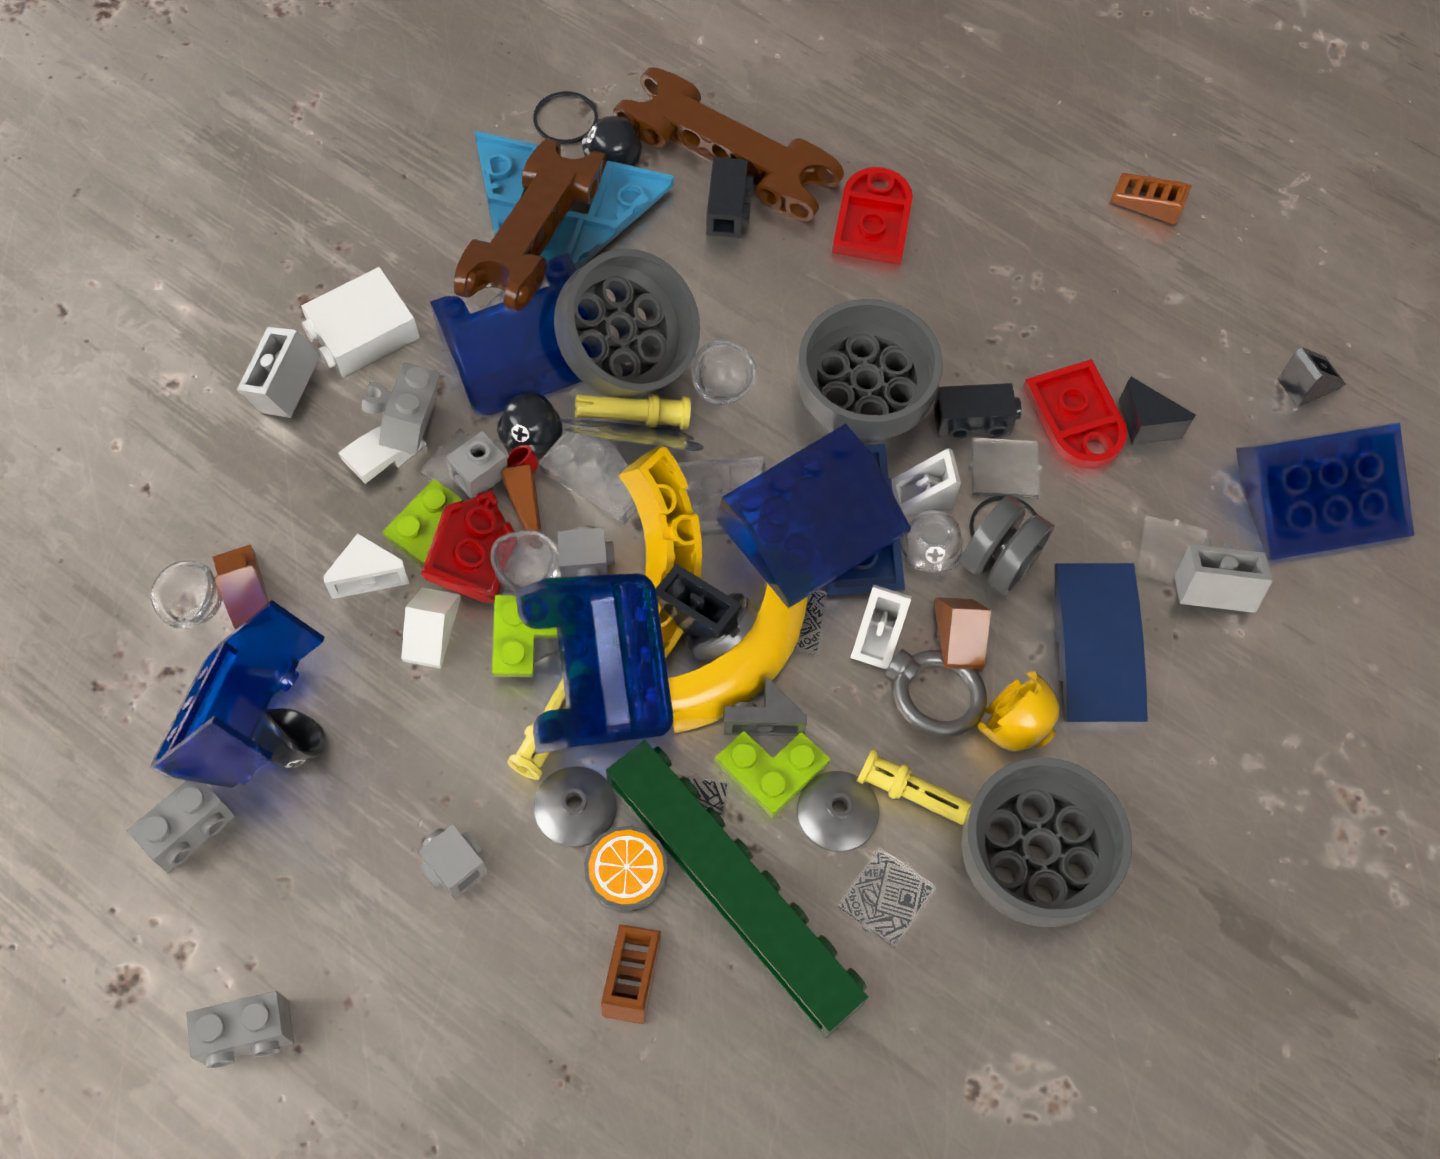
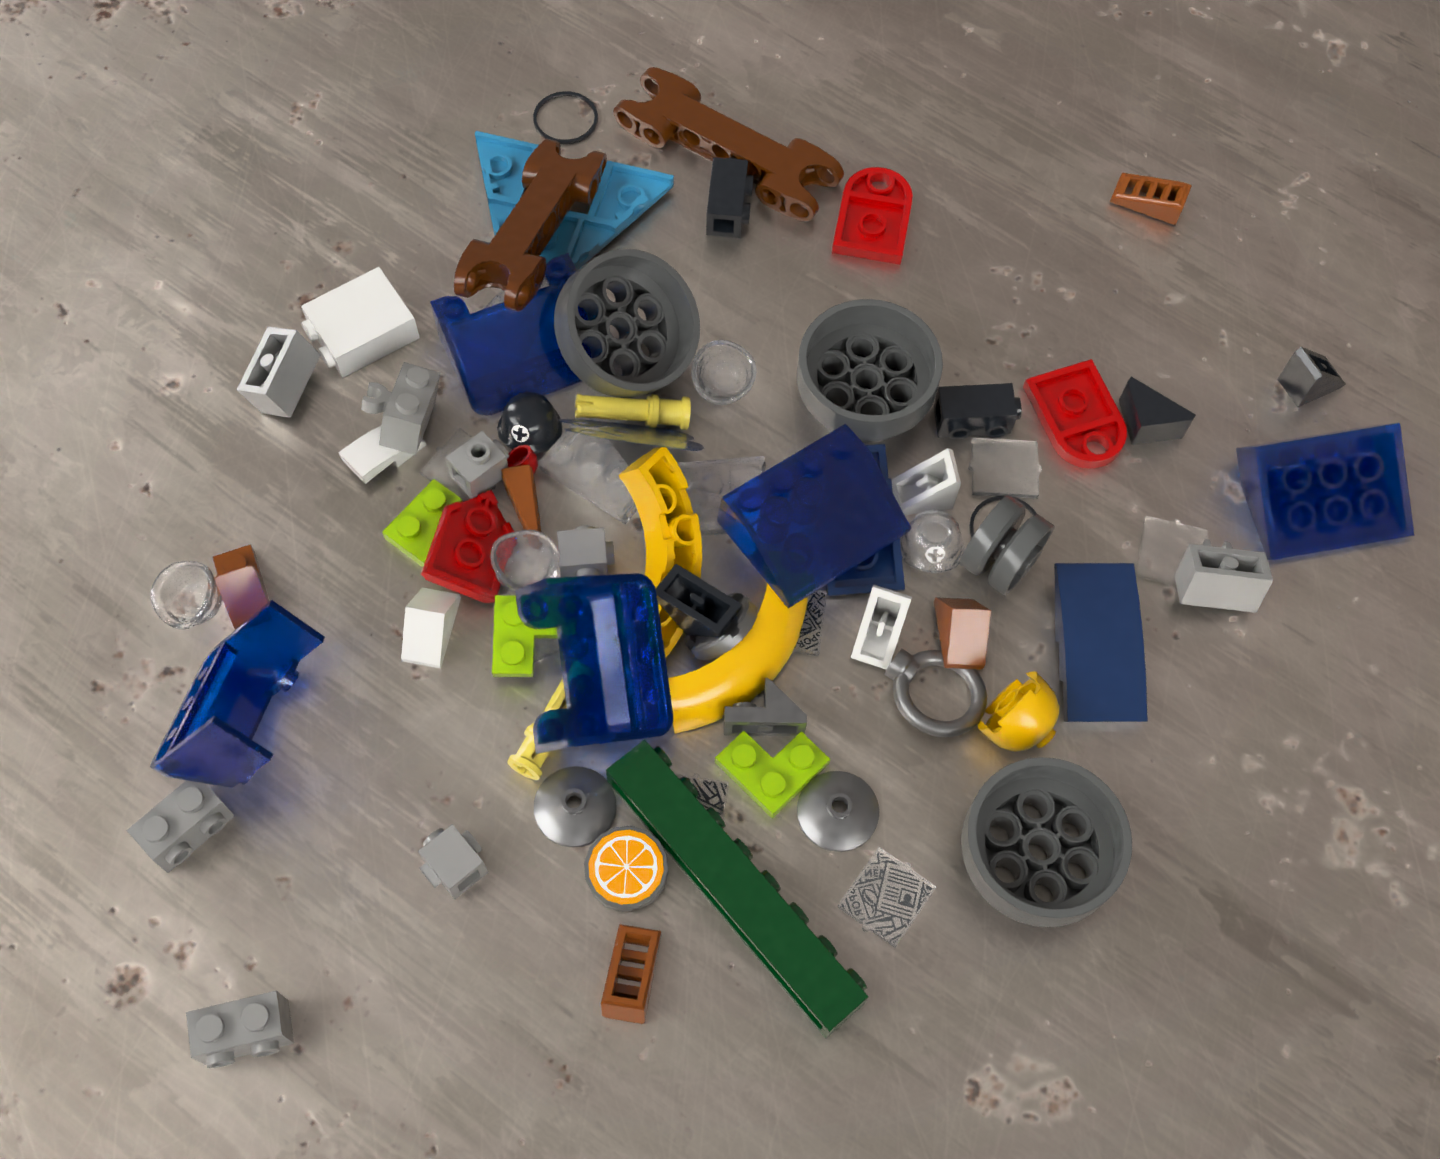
black helmet [253,707,326,768] -> none
white slope [323,533,410,599] -> none
black helmet [582,116,642,167] -> none
light yellow pin [857,748,972,826] -> none

